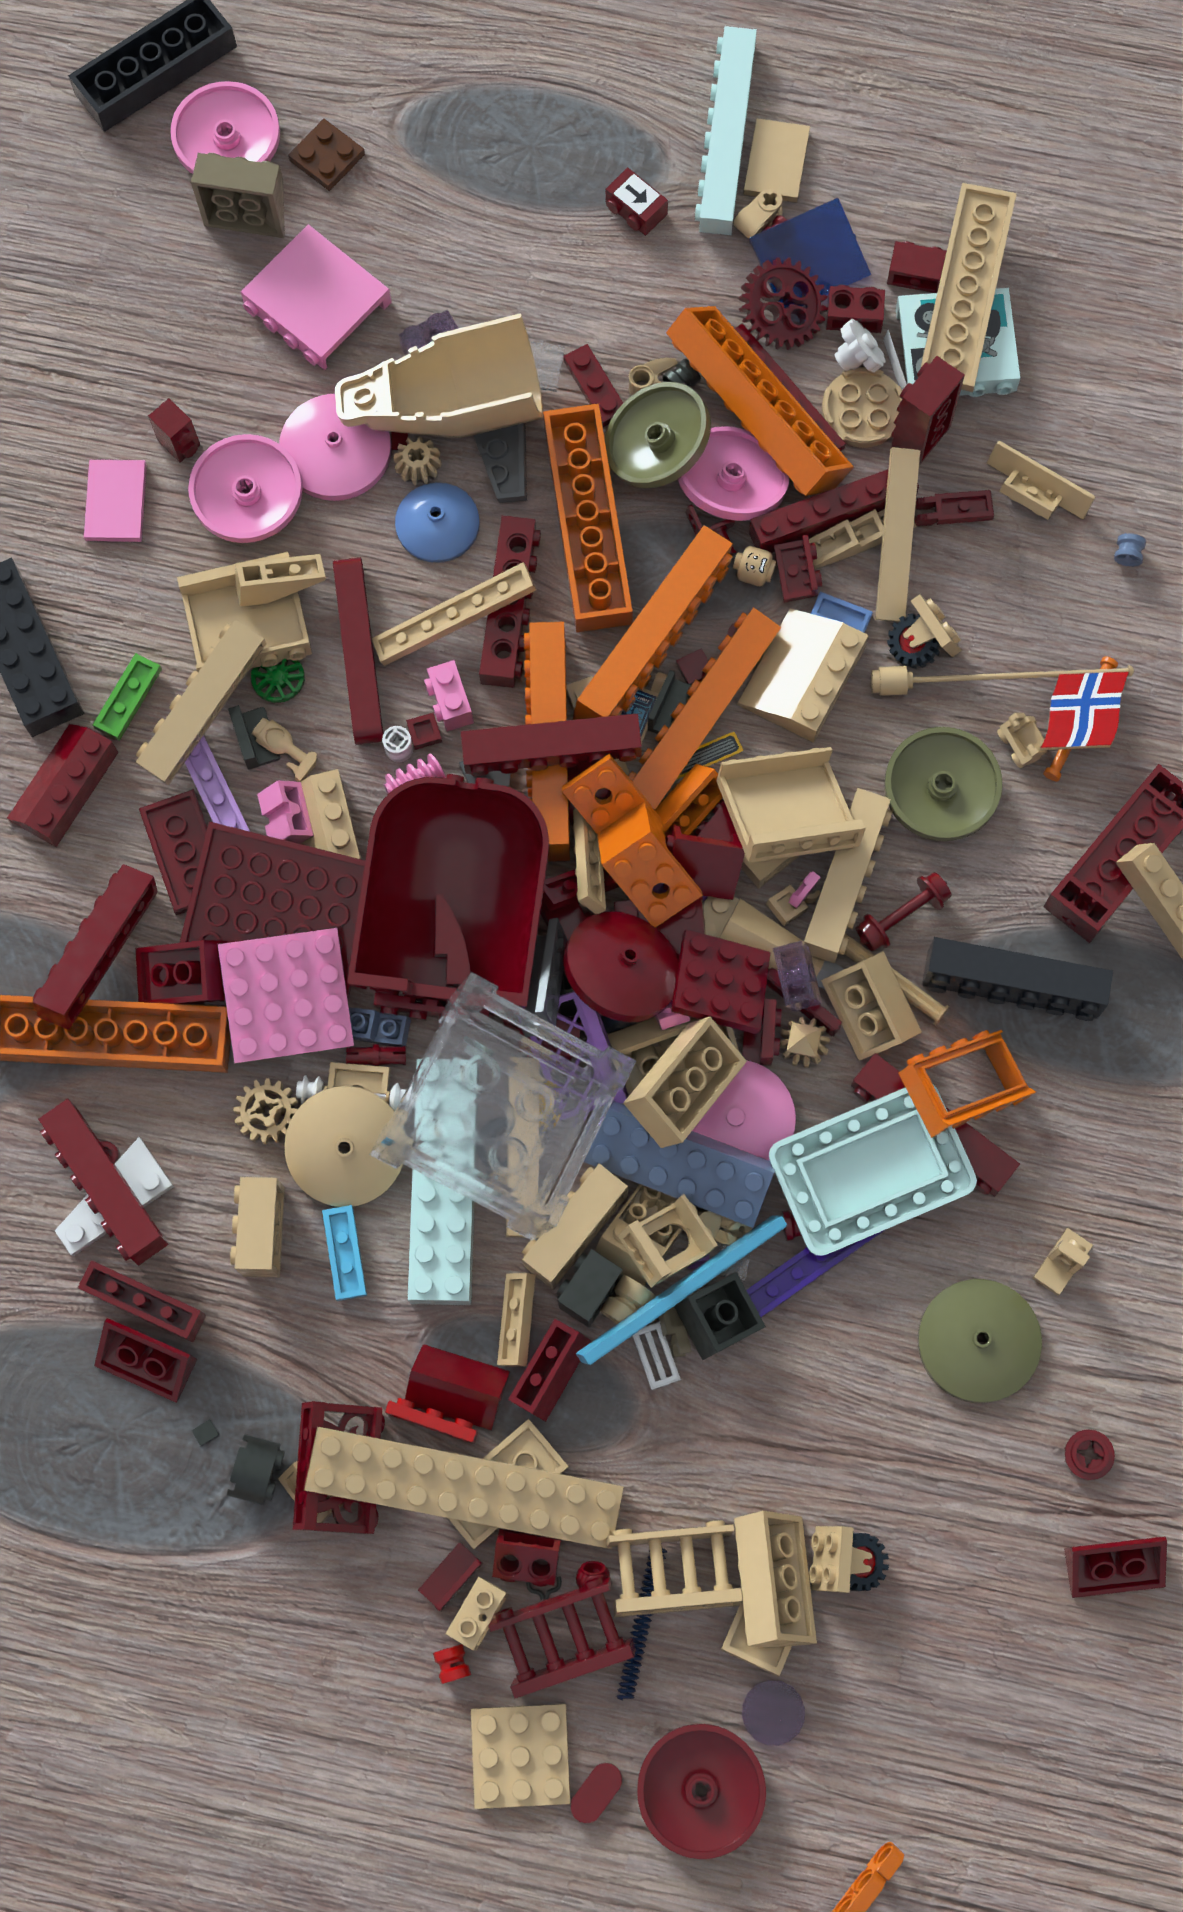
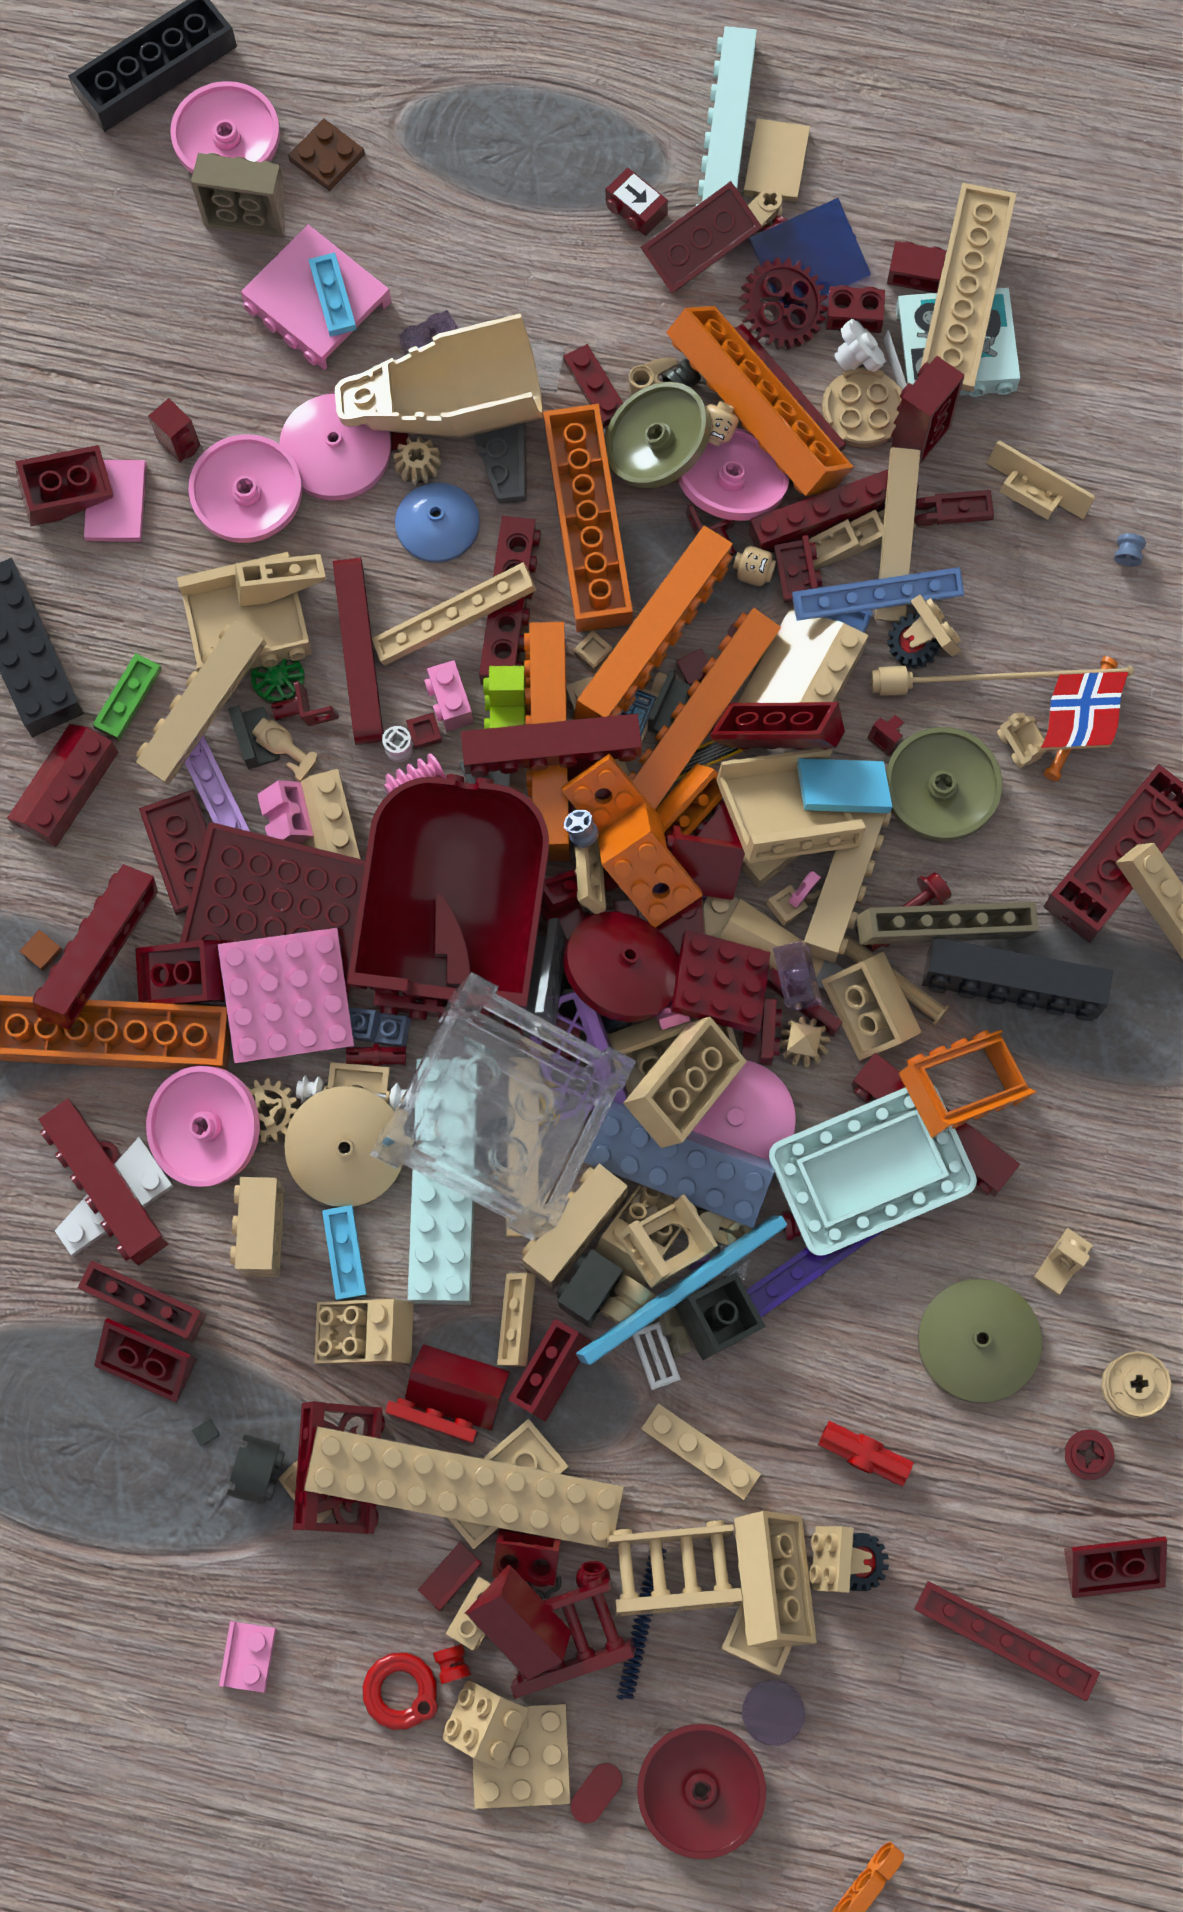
none -> dark red slope [15,445,113,527]
none -> dark orange tile [20,929,63,971]
none -> bright pink dish [146,1066,260,1187]
none -> bright pink plate [219,1621,277,1693]
none -> dark red bracket [271,681,339,726]
none -> medium azure plate [308,252,357,337]
none -> tan slope [314,1298,414,1365]
none -> red piece [362,1652,438,1730]
none -> tan bracket [442,1680,529,1770]
none -> dark red slope [465,1565,572,1680]
none -> lime brick [483,666,526,729]
none -> sand blue wheel [564,810,599,848]
none -> tan tile [573,630,613,671]
none -> dark red plate [640,181,763,294]
none -> tan plate [641,1403,761,1501]
none -> tan head [707,401,739,446]
none -> dark red slope [710,702,845,750]
none -> medium blue tile [792,567,964,621]
none -> medium azure tile [797,758,892,813]
none -> red piece [818,1421,914,1487]
none -> dark tan brick [857,902,1039,945]
none -> dark red tile [867,715,904,756]
none -> dark red plate [913,1581,1100,1701]
none -> tan wheel [1101,1351,1172,1419]

